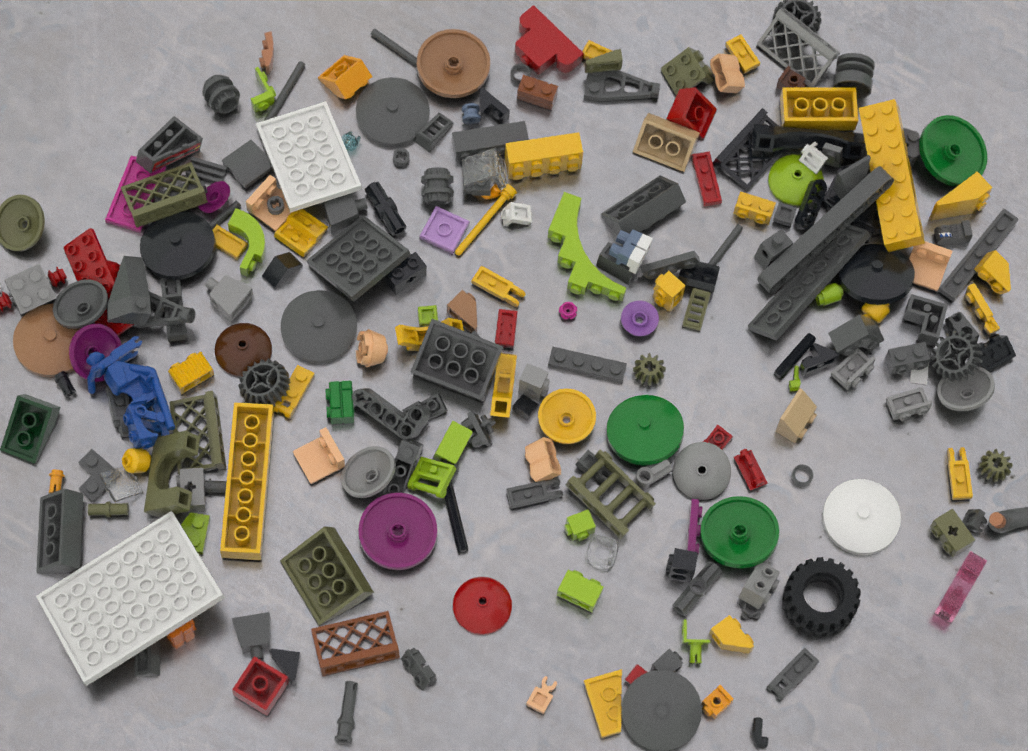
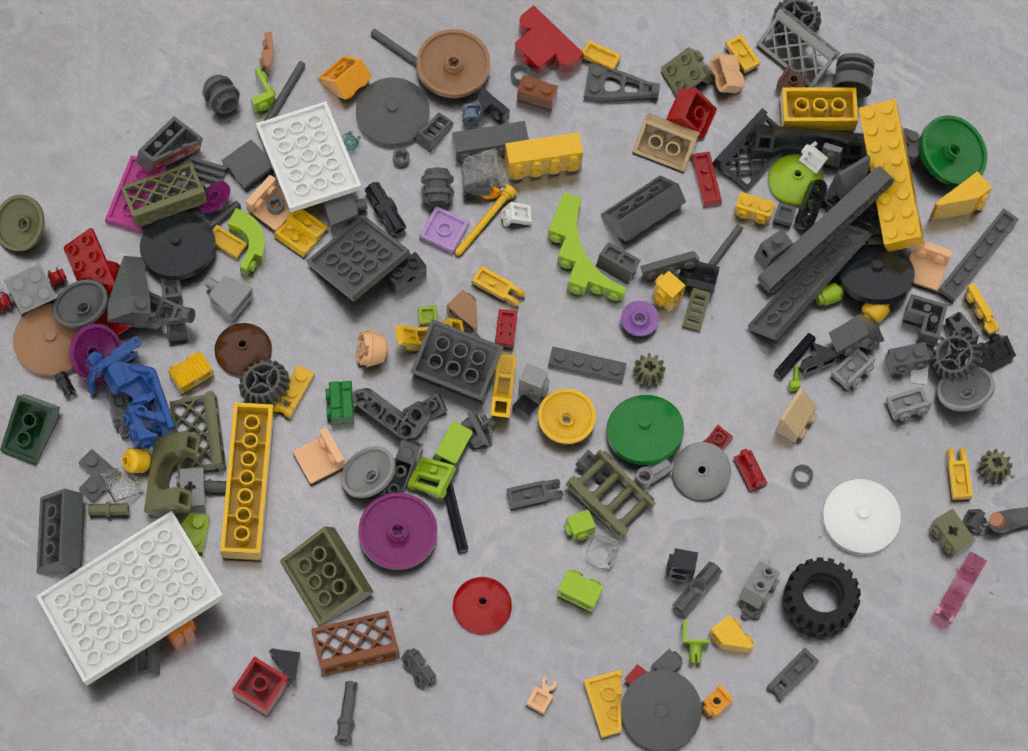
light orange pin [48,469,65,494] -> none
dark grey torso [232,612,271,660] -> none
black slope [262,252,303,290] -> none
dark grey dish [281,290,357,364] -> none
light nougat brick [525,437,561,482] -> none
dark pink plate [559,302,578,320] -> none
olive slope [585,49,623,73] -> none
hips [609,229,653,274] -> none
magenta tile [686,499,703,554] -> none
green dish [701,496,779,568] -> none
black arm [752,717,768,748] -> none
dark grey leg [934,220,973,245] -> none
yellow slope [974,250,1011,295] -> none

